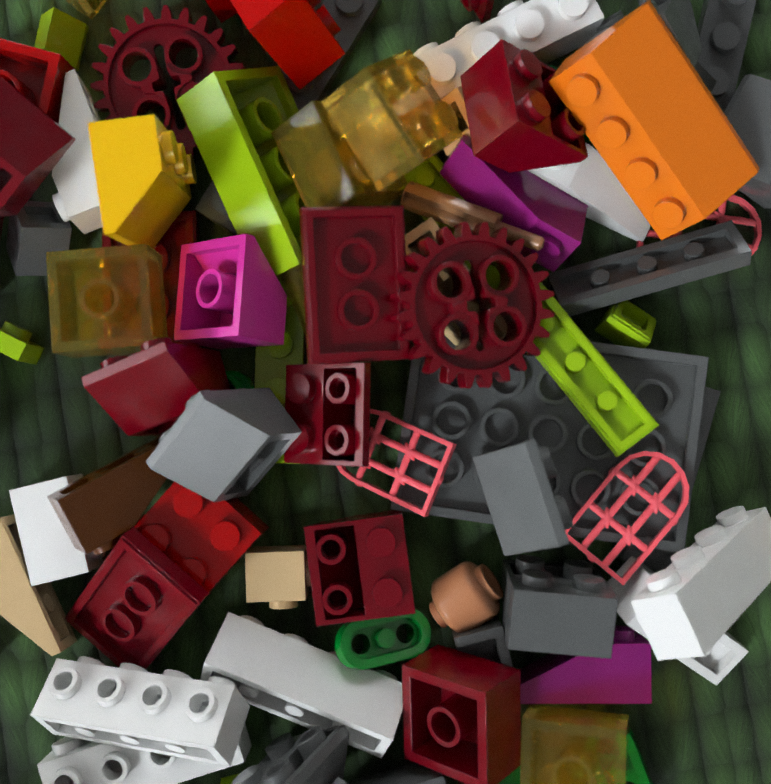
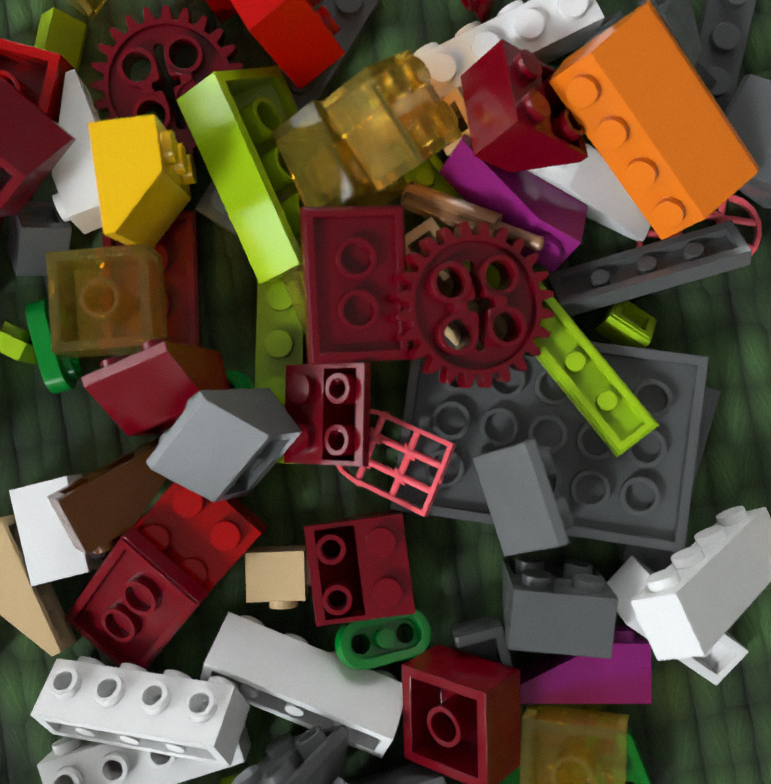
dark pink slope [173,233,287,349] -> none
nougat head [429,561,503,633] -> none
coral window [565,451,690,586] -> none
none -> green plate [25,298,82,394]

